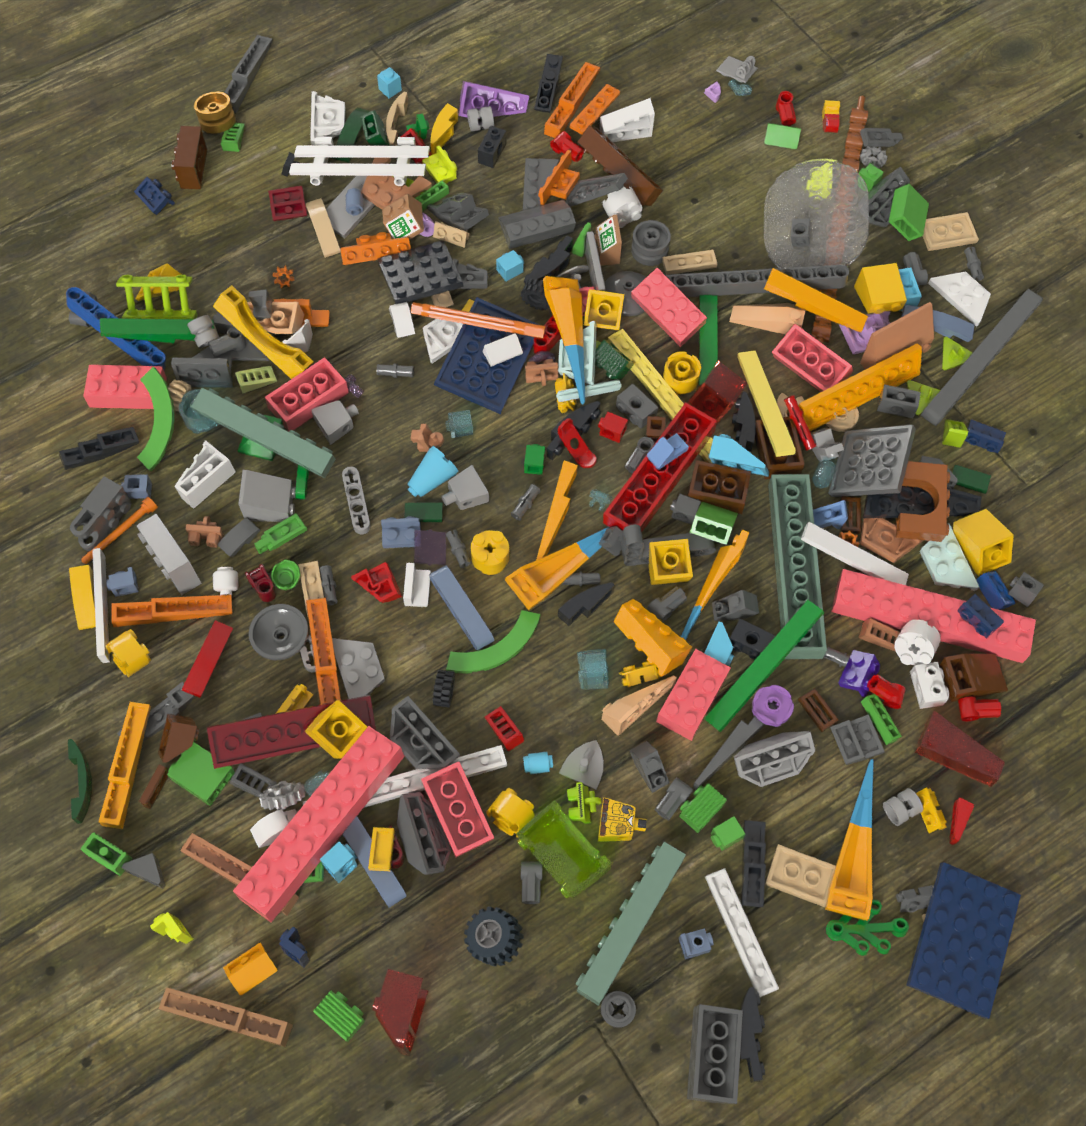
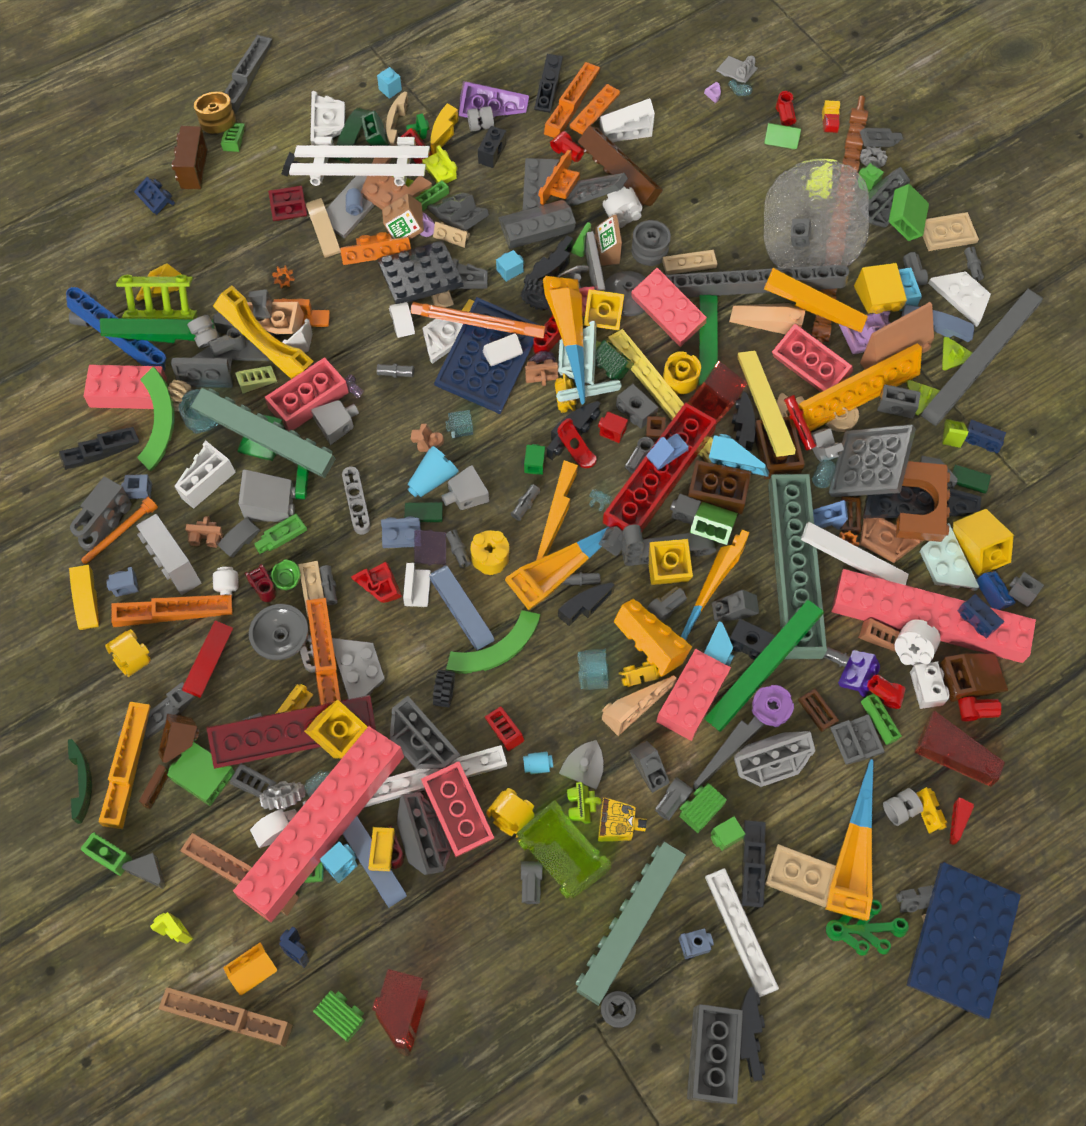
white tile [93,548,110,663] -> none
black wheel [464,907,524,966] -> none

